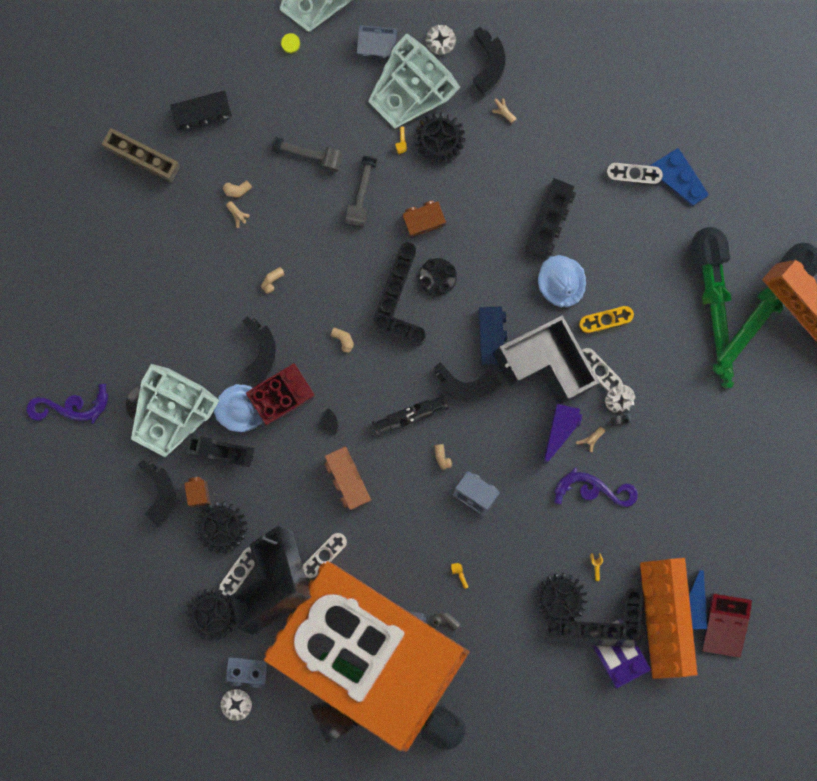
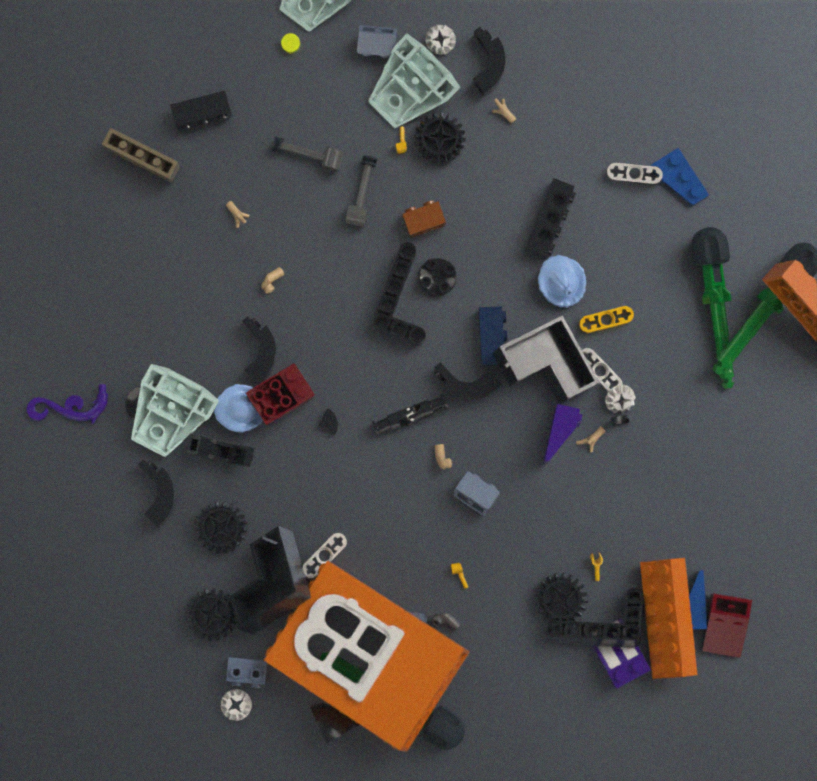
dark orange brick [184,477,211,508] -> none
white beam [220,547,255,596] -> none
tan arm [223,180,253,198] -> none
nougat wedge [324,446,371,510] -> none
tan arm [331,327,354,353] -> none
dark purple plant [554,467,638,507] -> none

